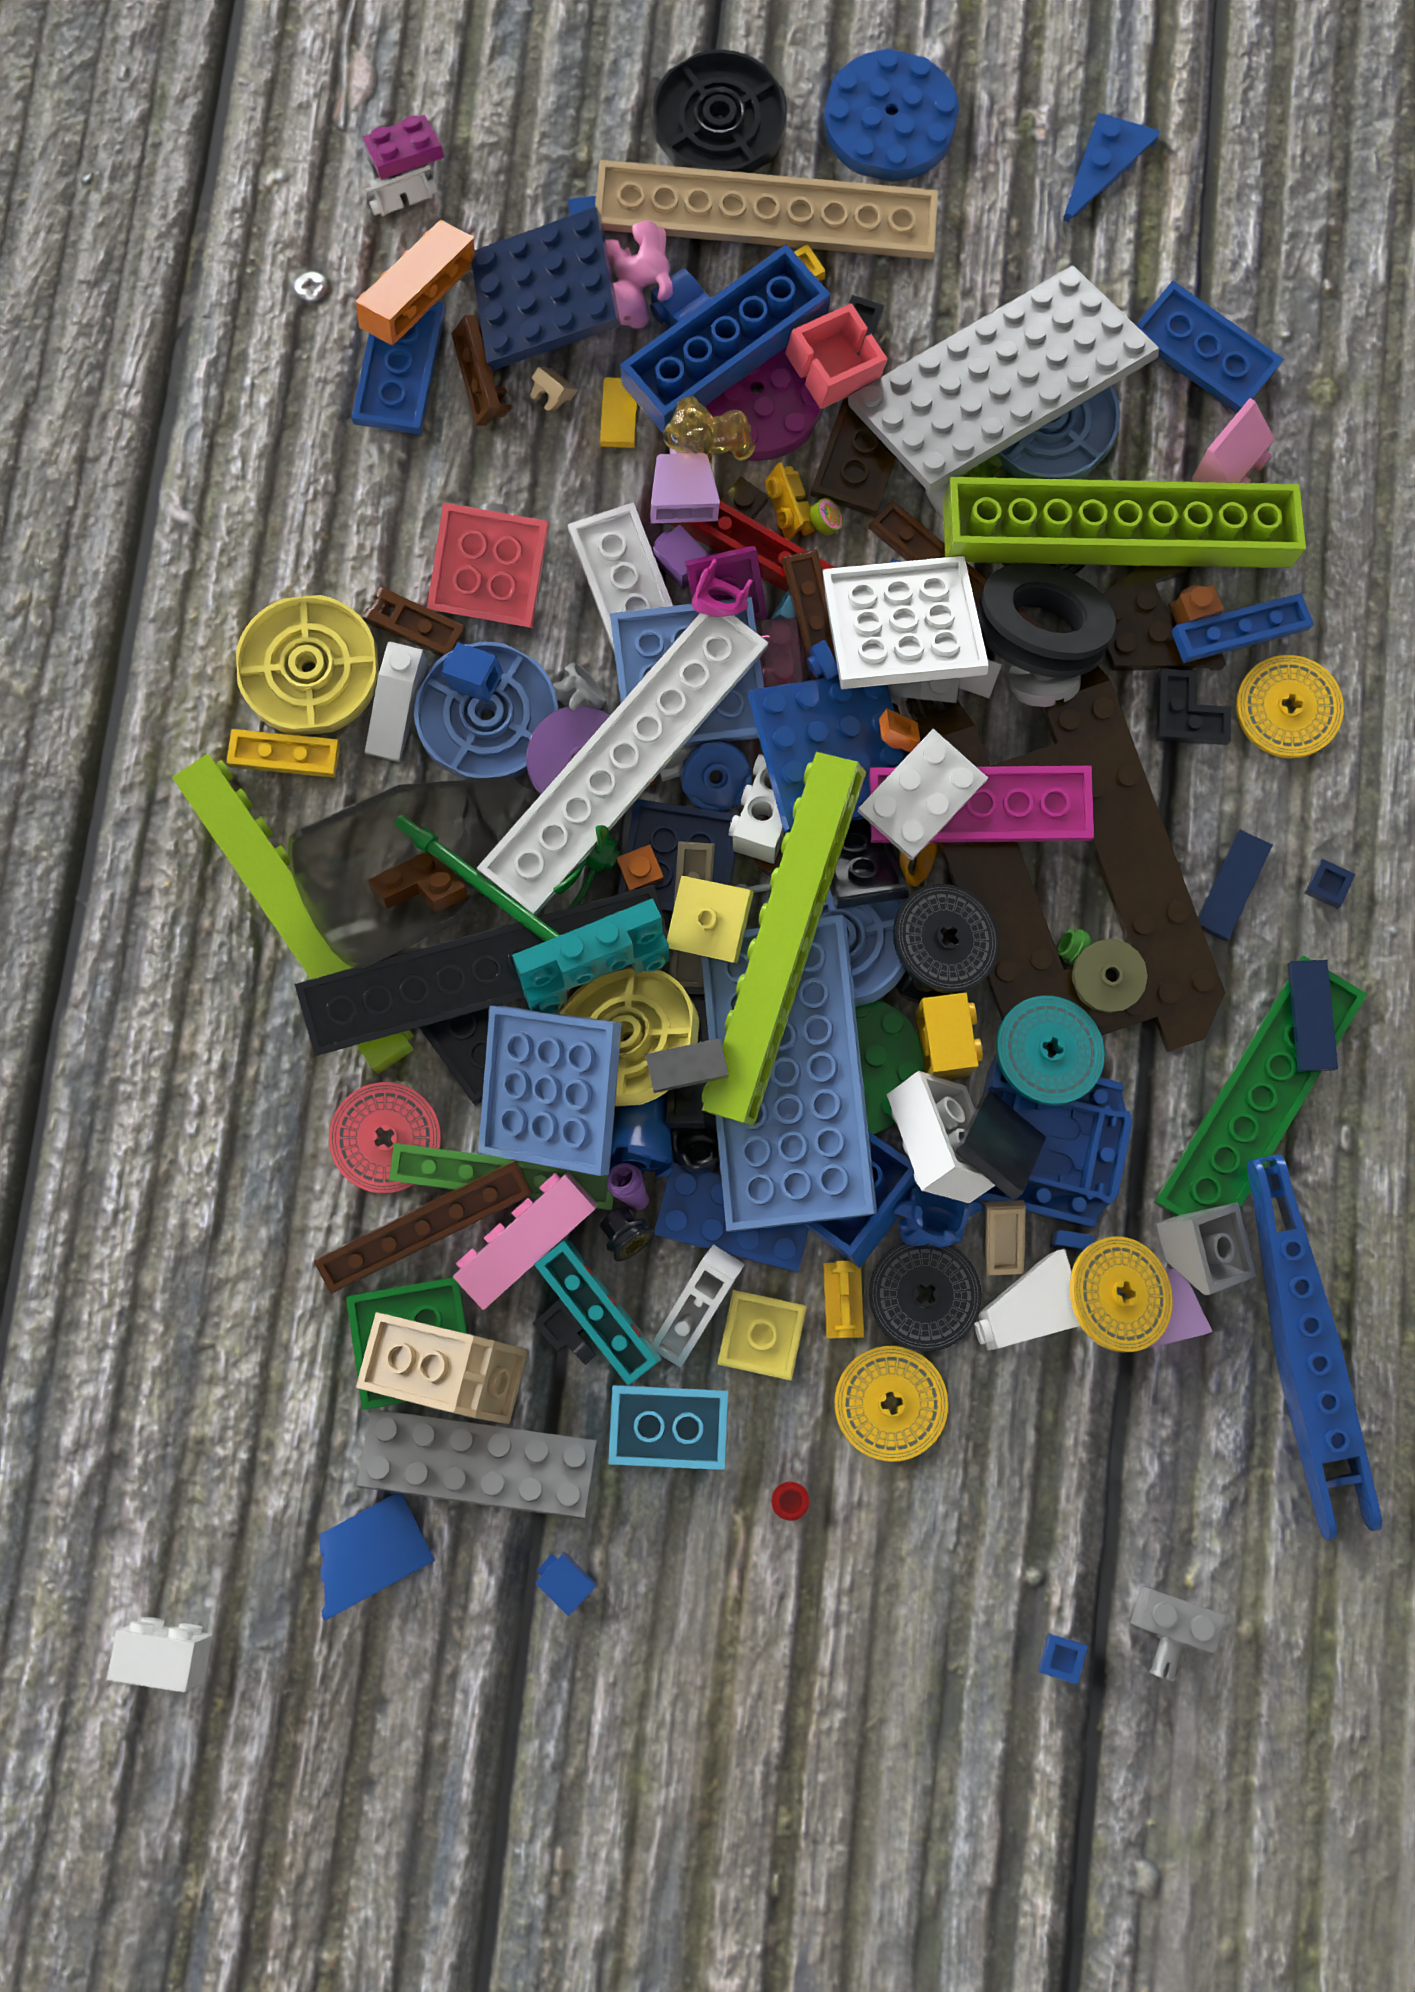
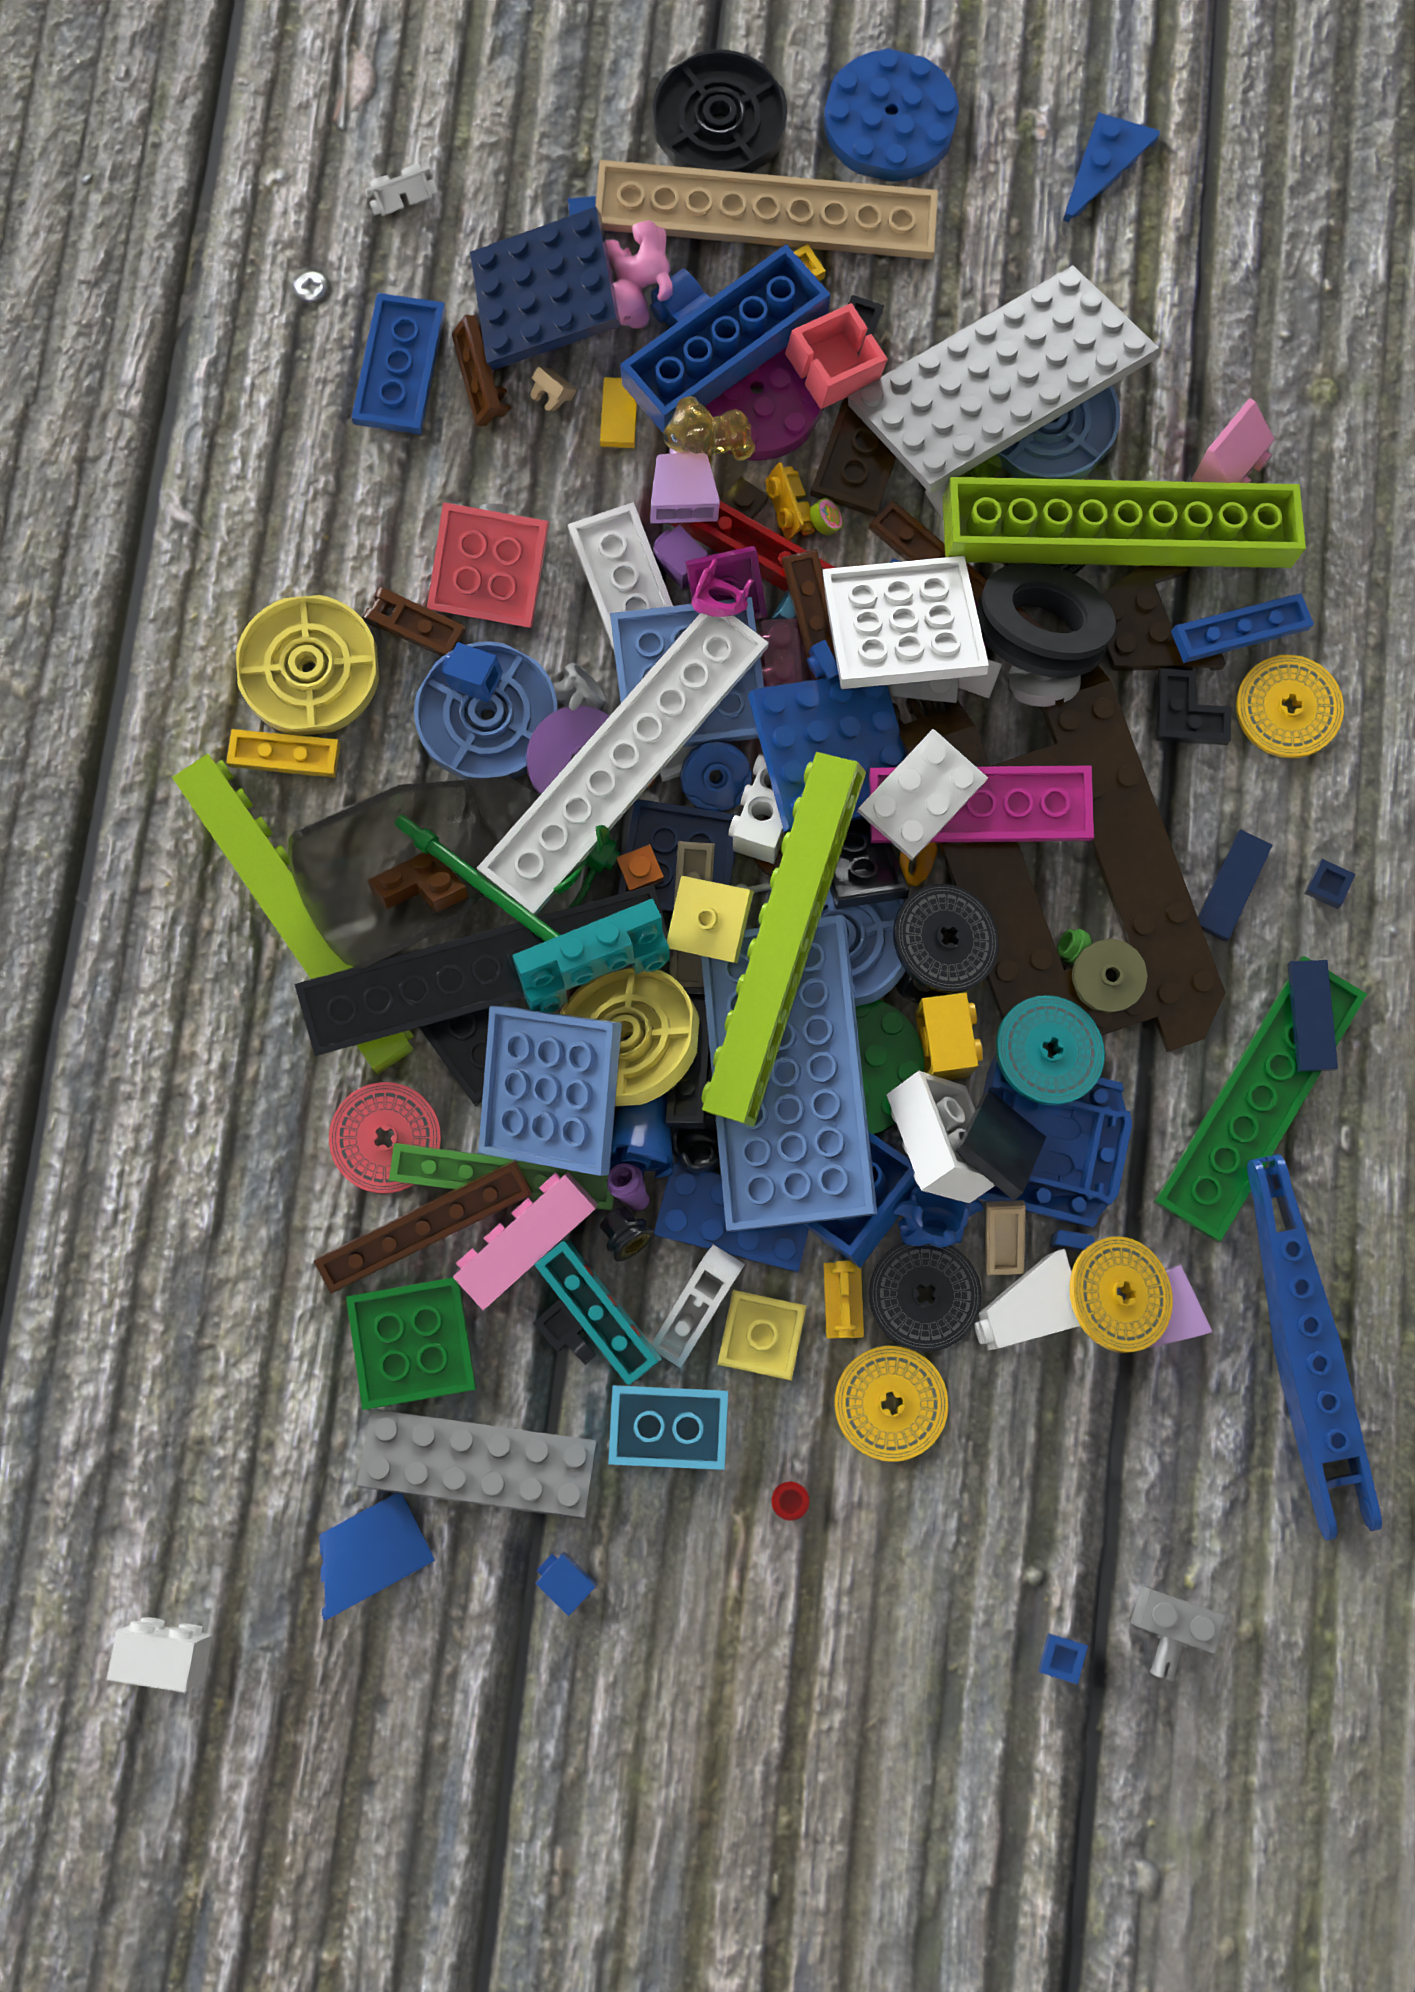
brick [356,220,475,346] -> none
tan bracket [356,1312,528,1424] -> none
magenta plate [362,114,445,180] -> none
white slope [365,641,428,763] -> none
flat silver tile [645,1038,729,1093] -> none
orange plate [879,708,920,753] -> none
blue plate [1136,281,1284,413] -> none
light grey slope [1156,1203,1256,1295] -> none
dark orange brick [1168,584,1224,625] -> none

